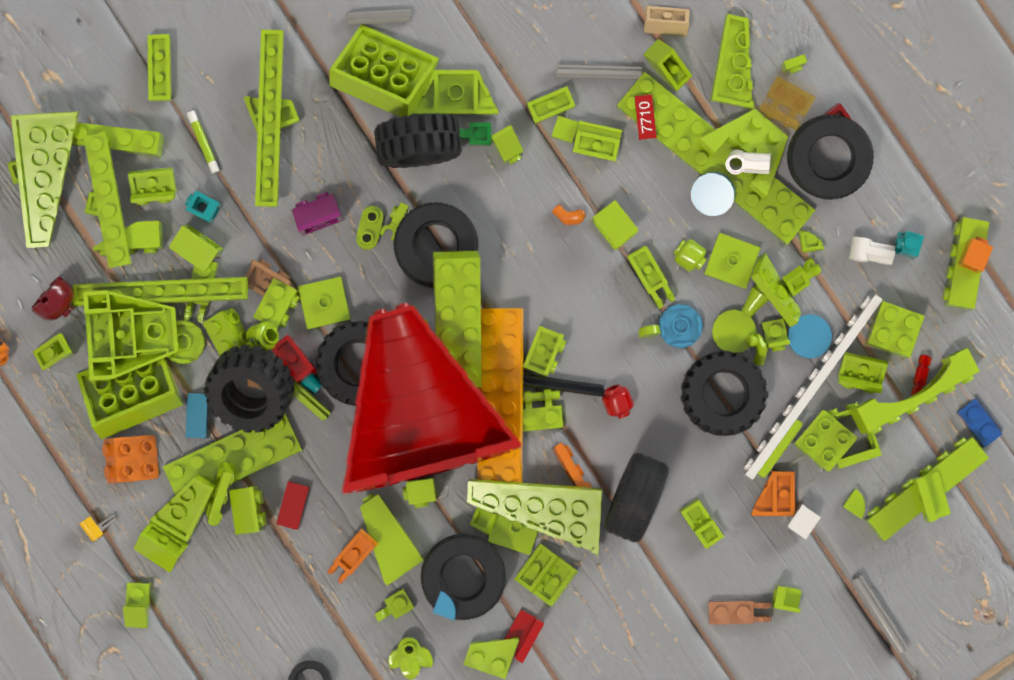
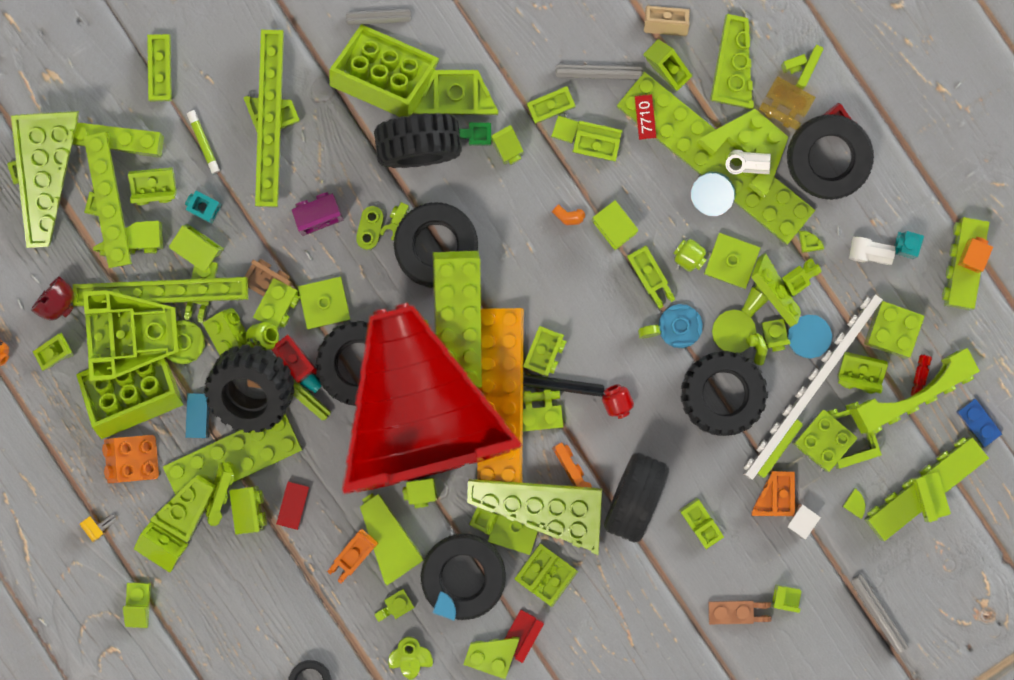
none -> lime tile [794,44,824,91]

